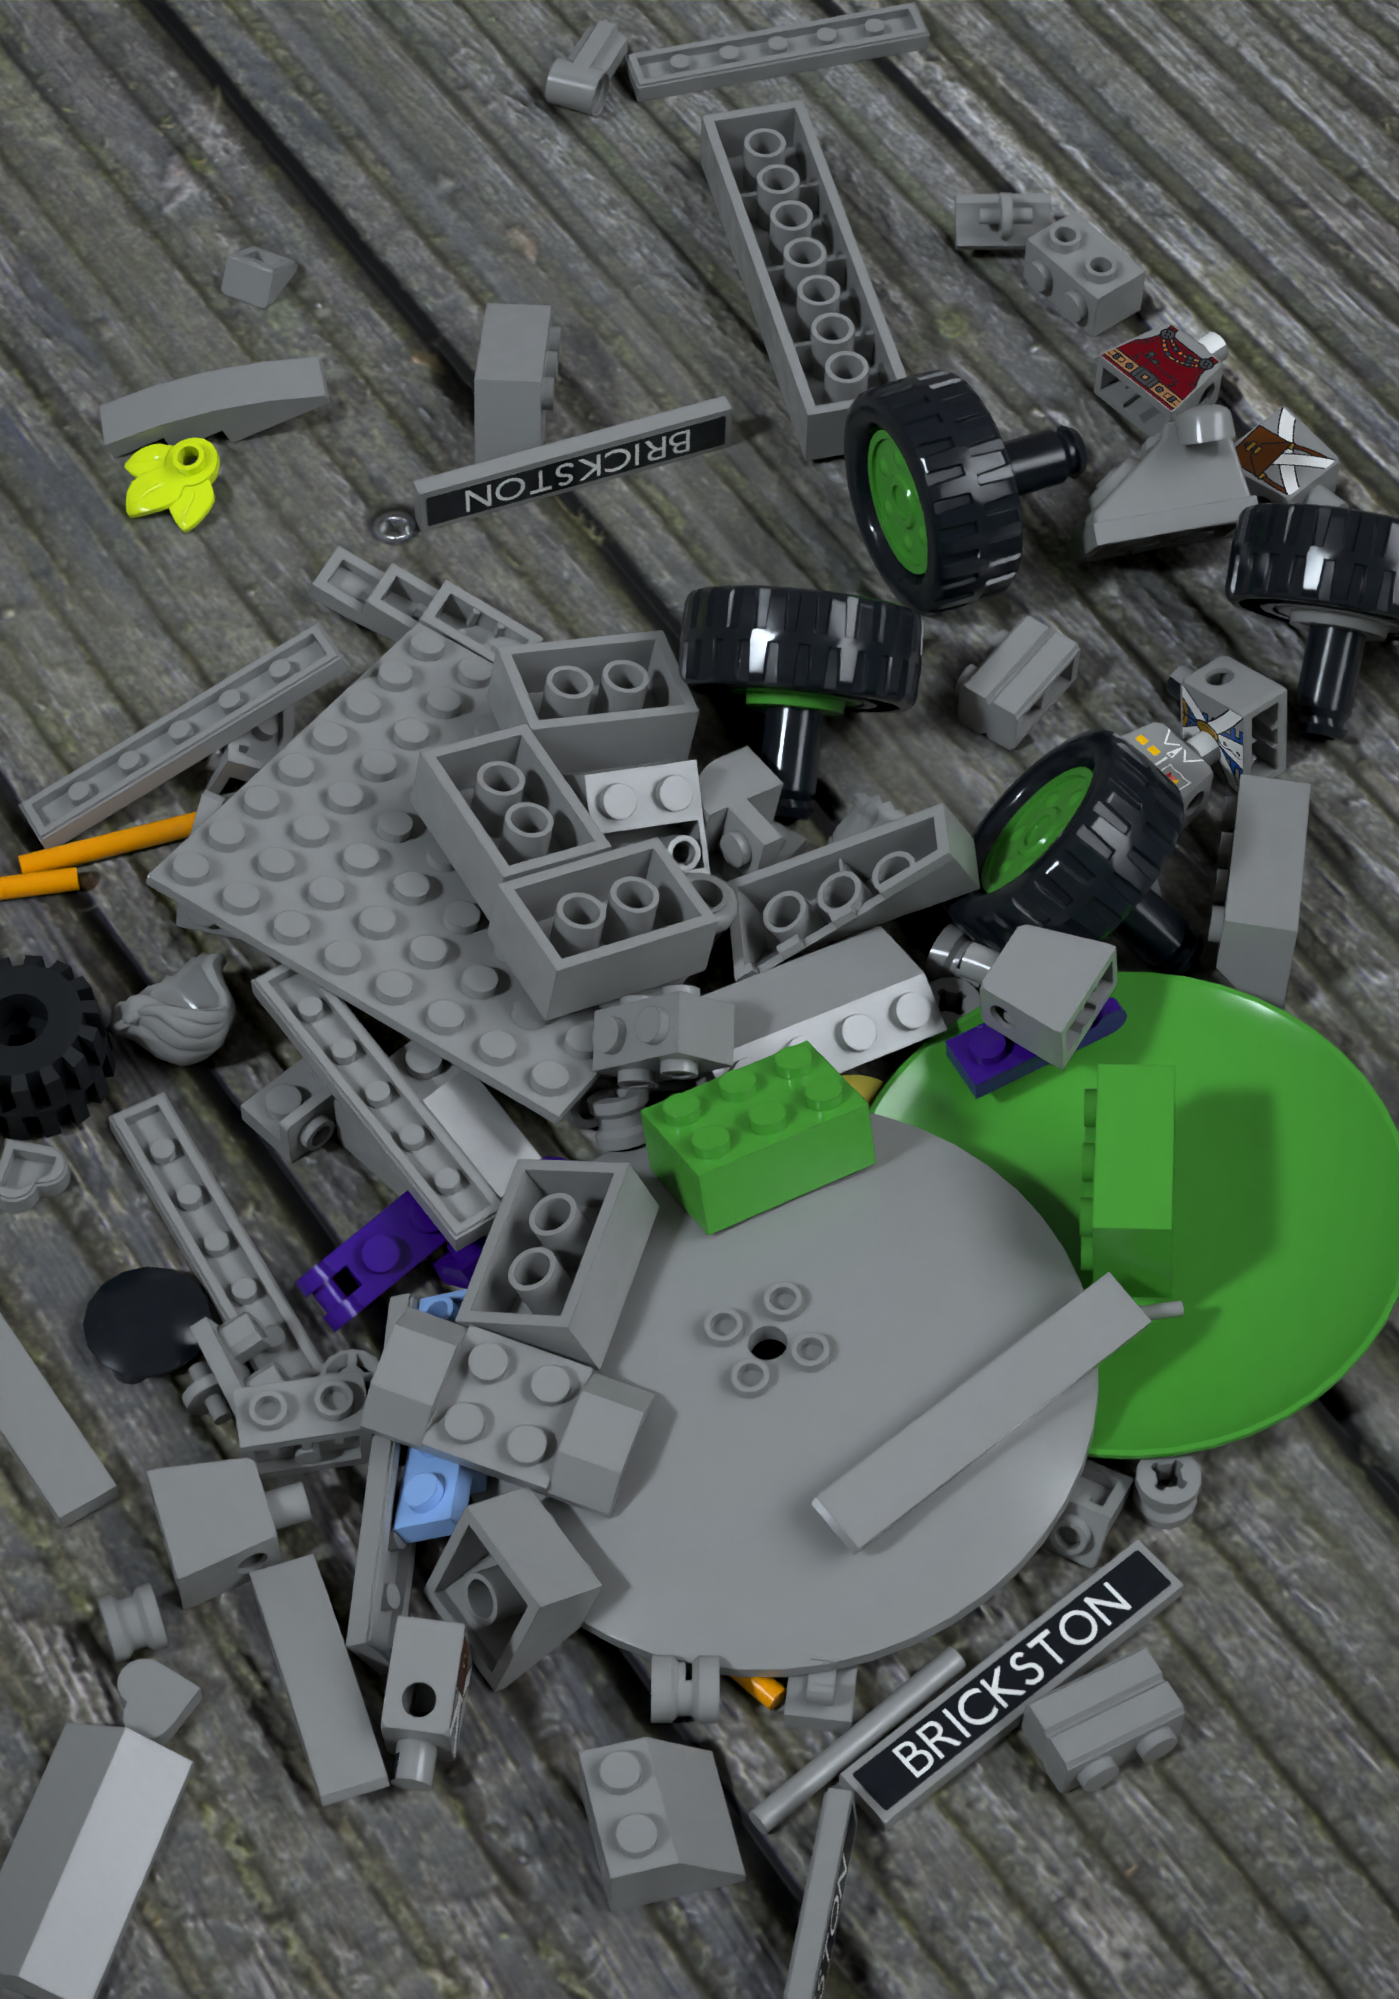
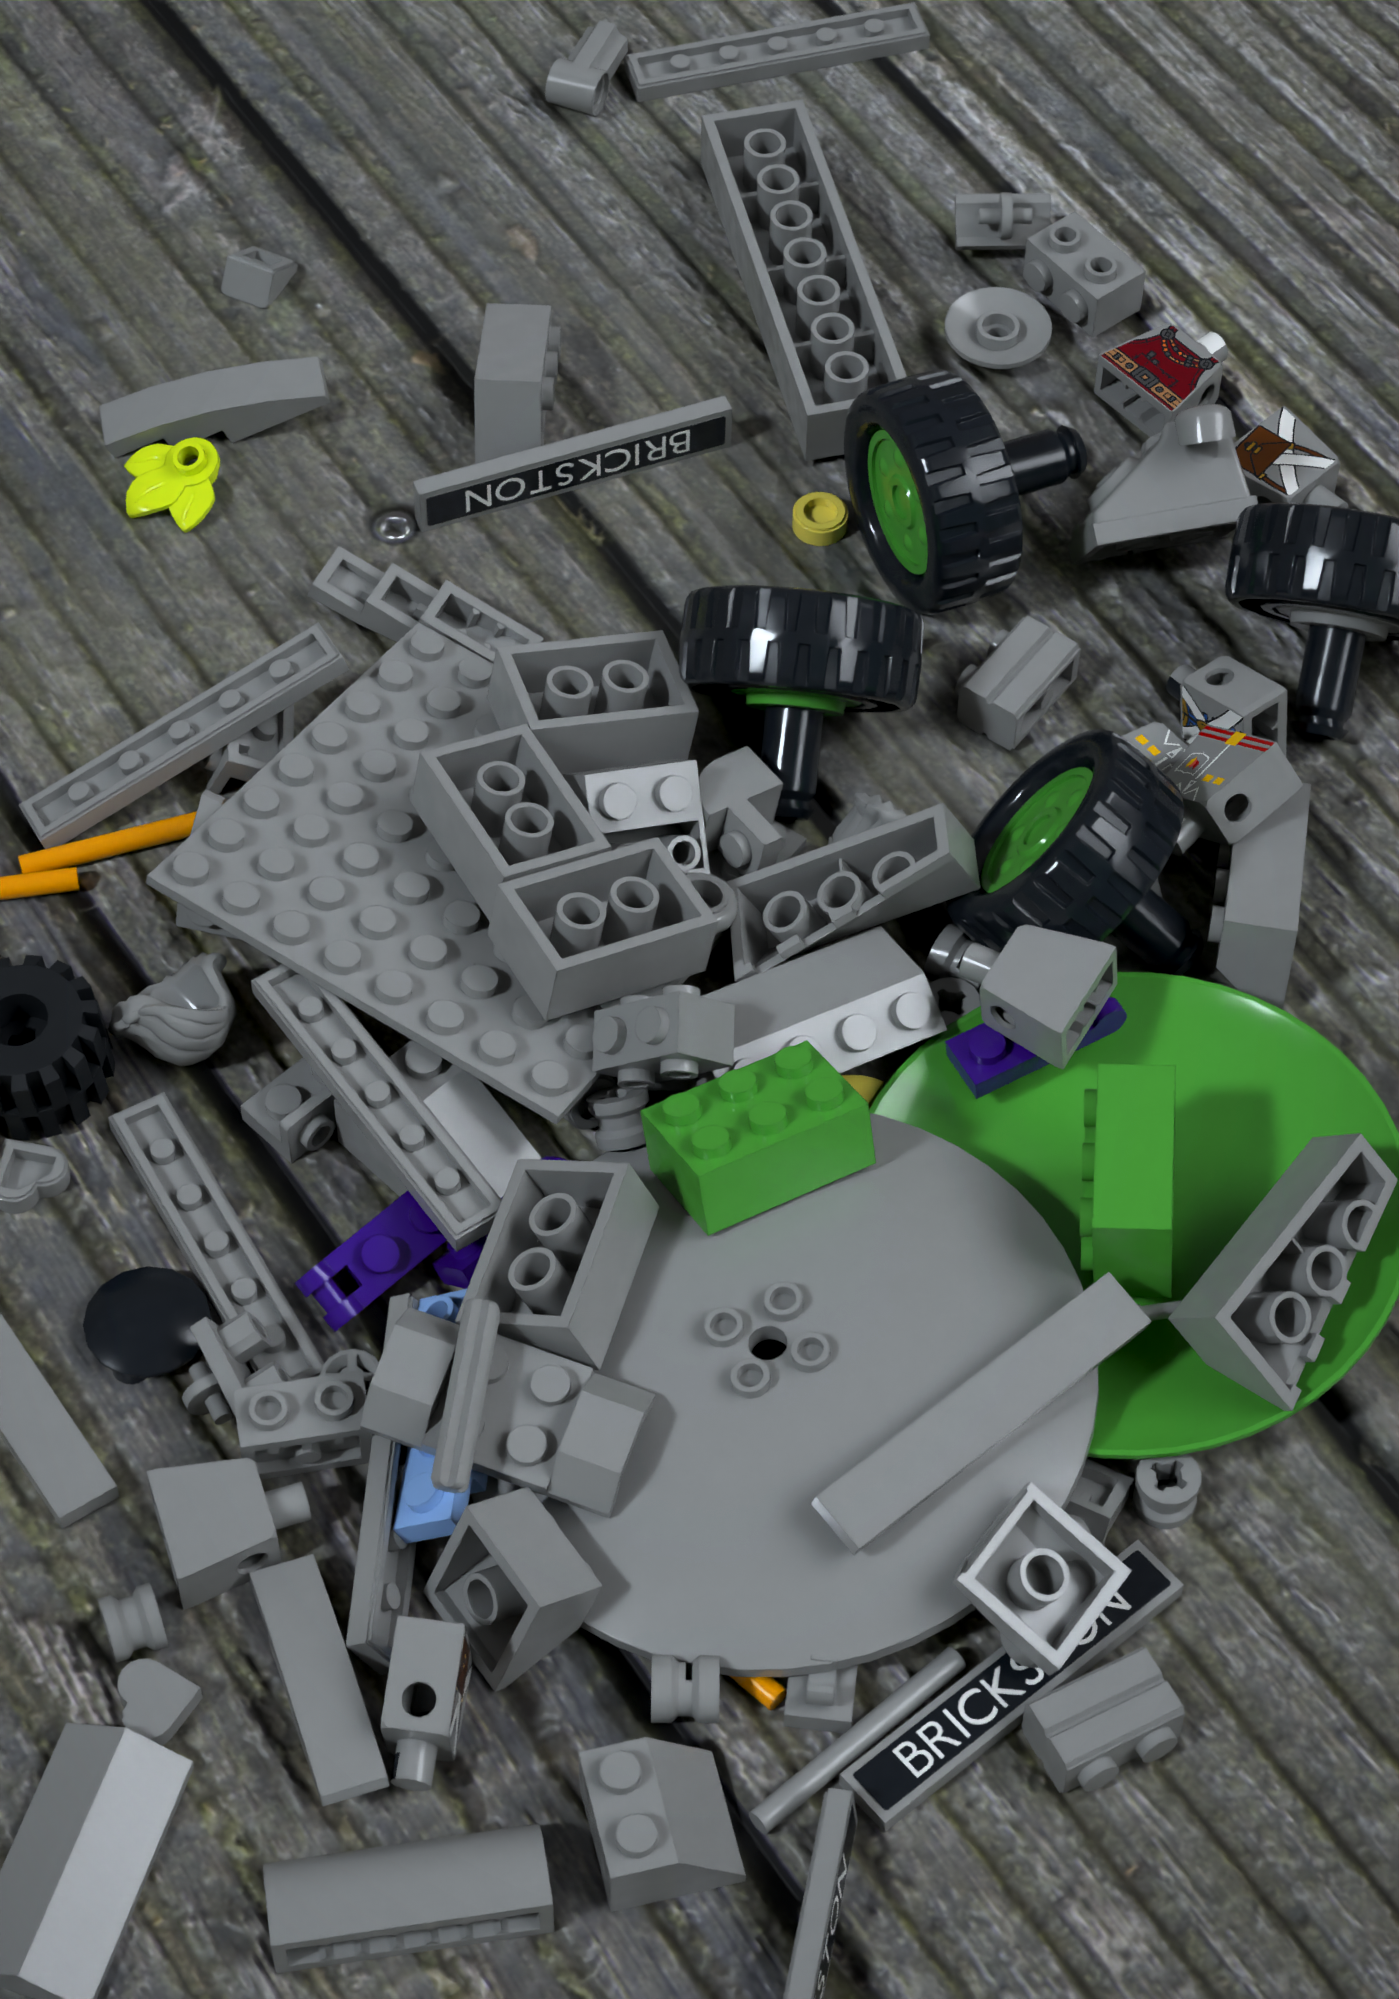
none -> light grey brick [263,1823,554,1974]
none -> light grey axle [431,1298,501,1493]
none -> light yellow tile [792,492,848,546]
none -> light grey dish [944,287,1052,369]
none -> light grey slope [952,1482,1132,1676]
none -> light grey torso [1166,724,1303,856]
none -> light grey wedge [1168,1133,1398,1411]

